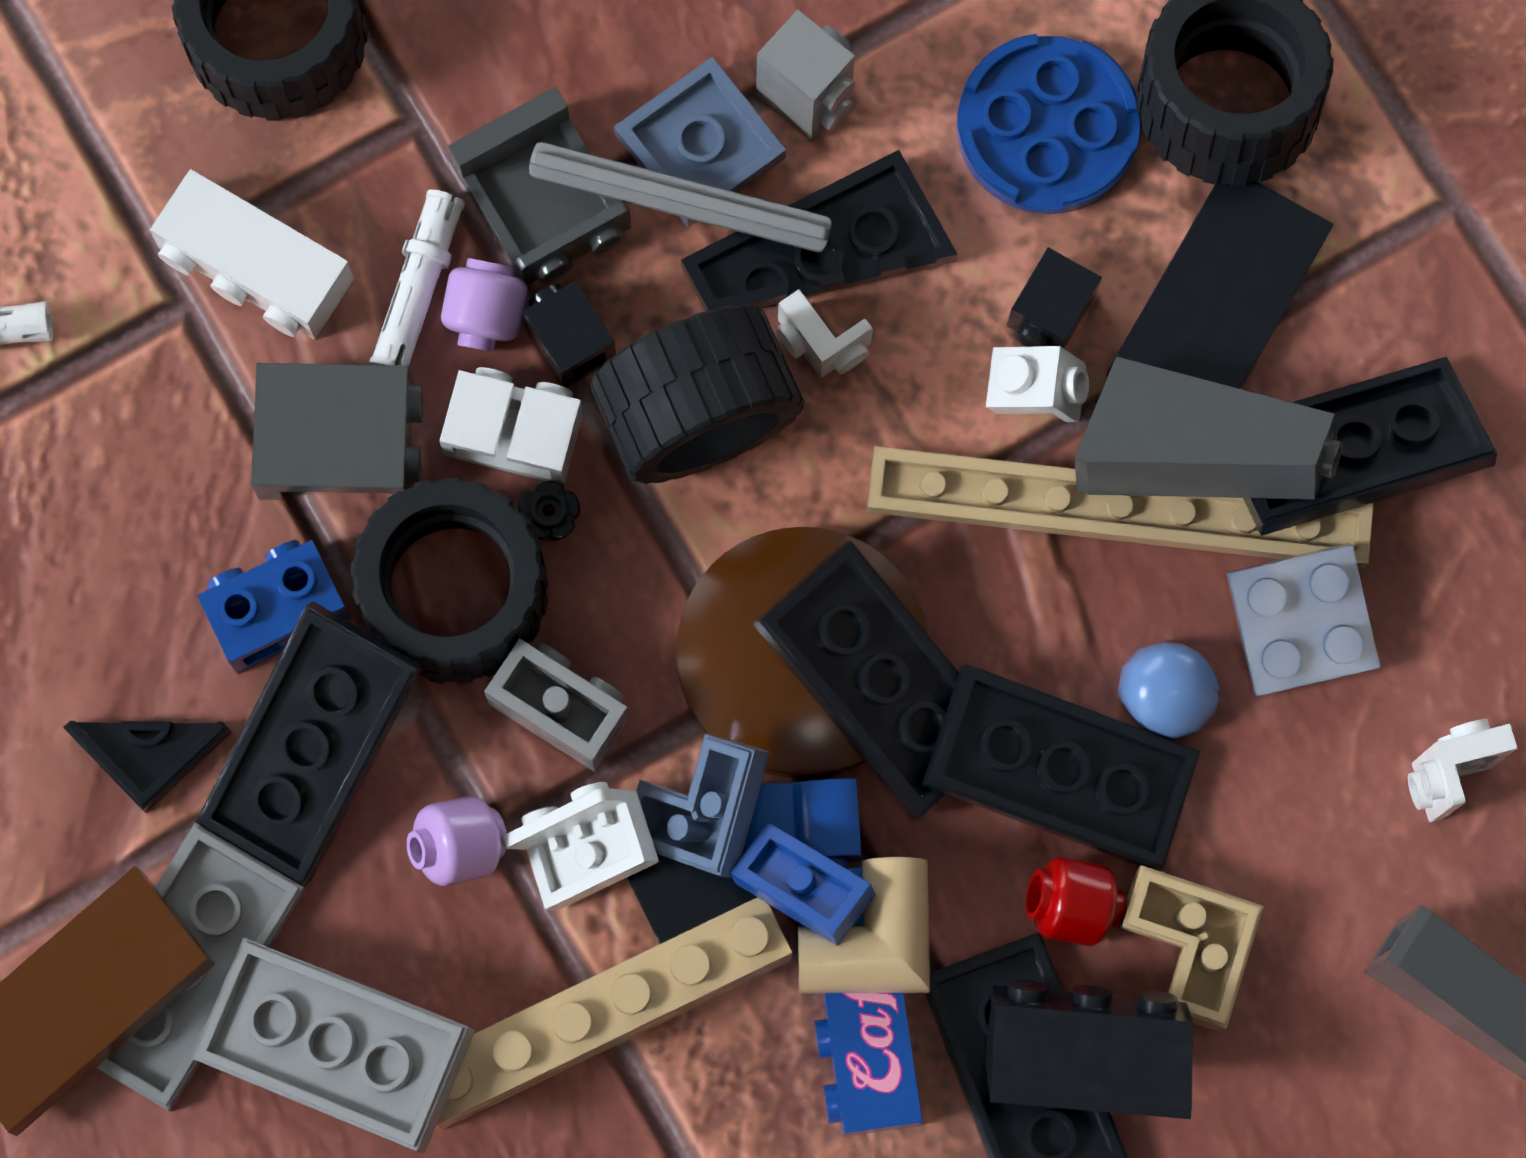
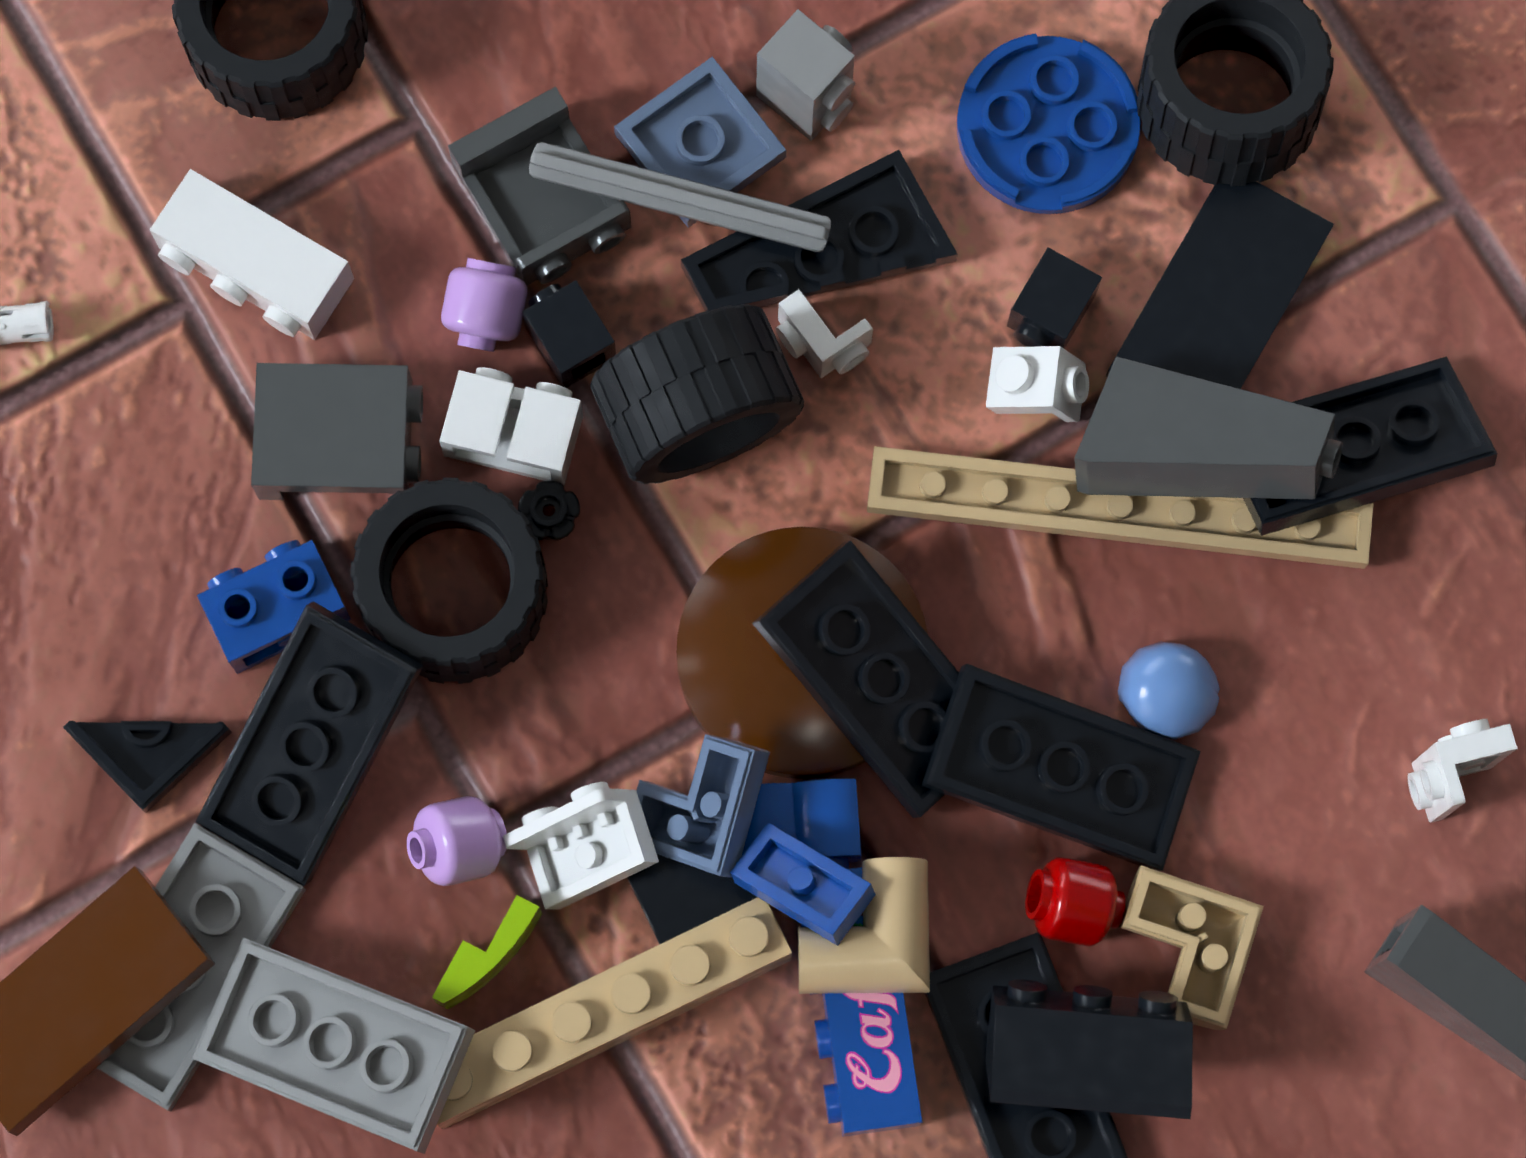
white pin [369,189,465,367] -> none
light grey brick [484,638,629,772] -> none
sand blue plate [1226,543,1380,696] -> none
none -> lime slope [432,895,543,1009]

